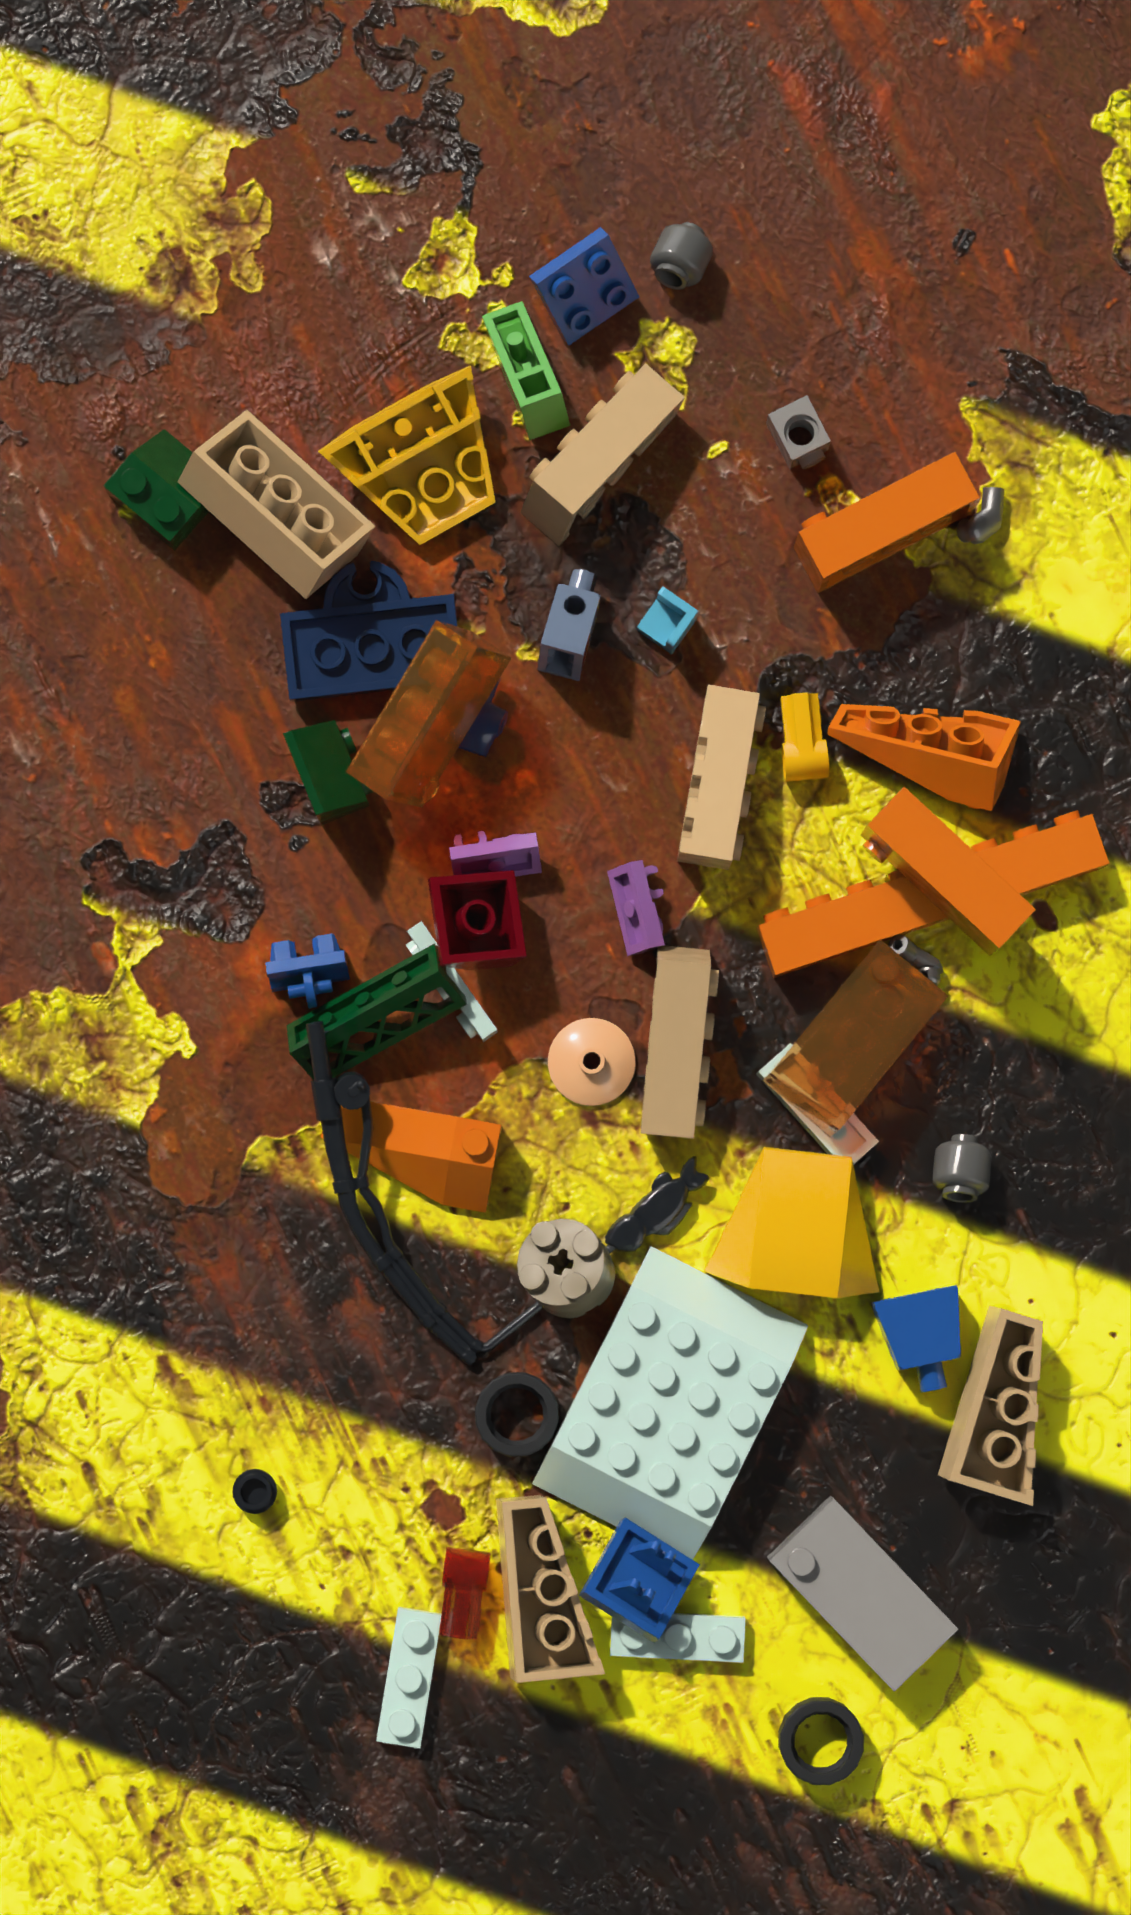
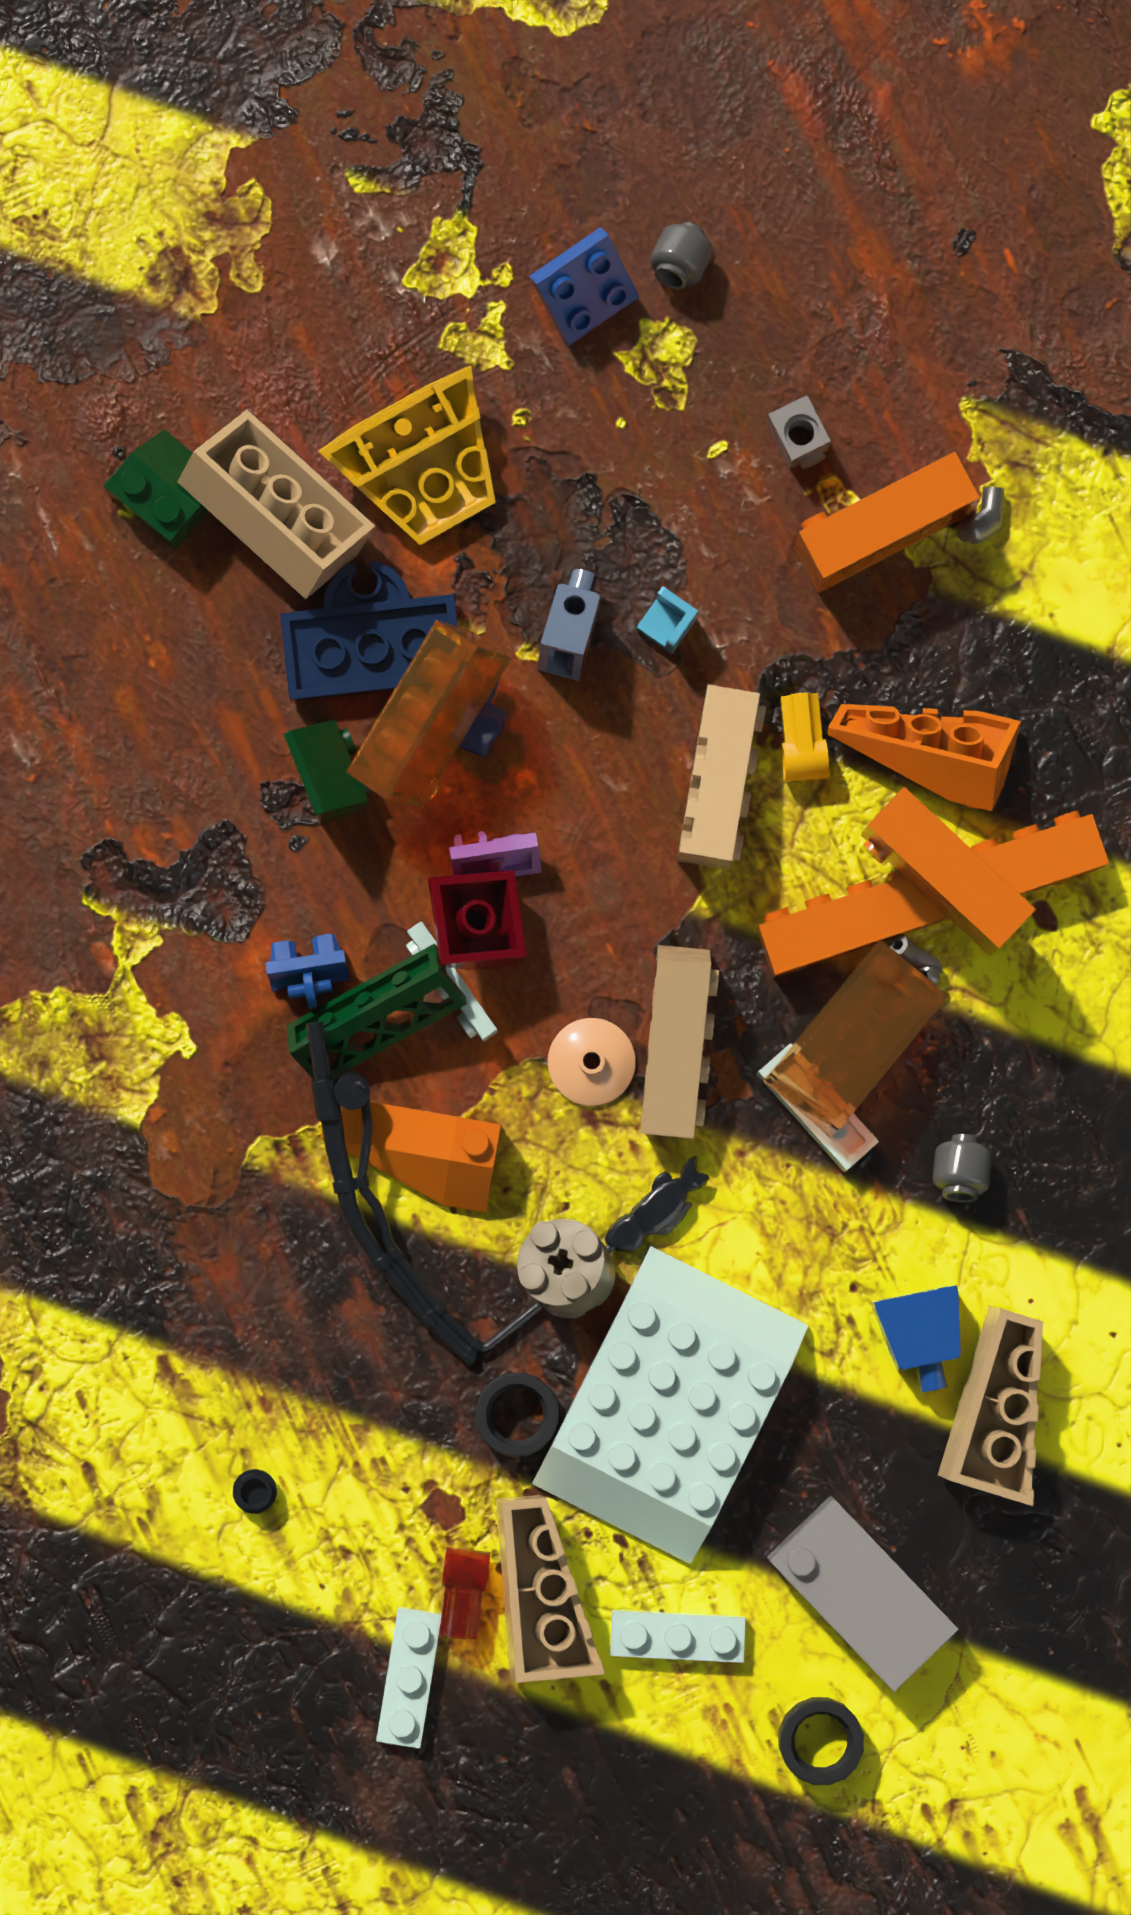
bright green slope [482,301,570,440] -> none
tan wedge [520,363,685,546] -> none
blue plate [579,1517,700,1643] -> none
medium lavender plate [607,860,665,956] -> none
yellow wedge [704,1147,879,1298] -> none

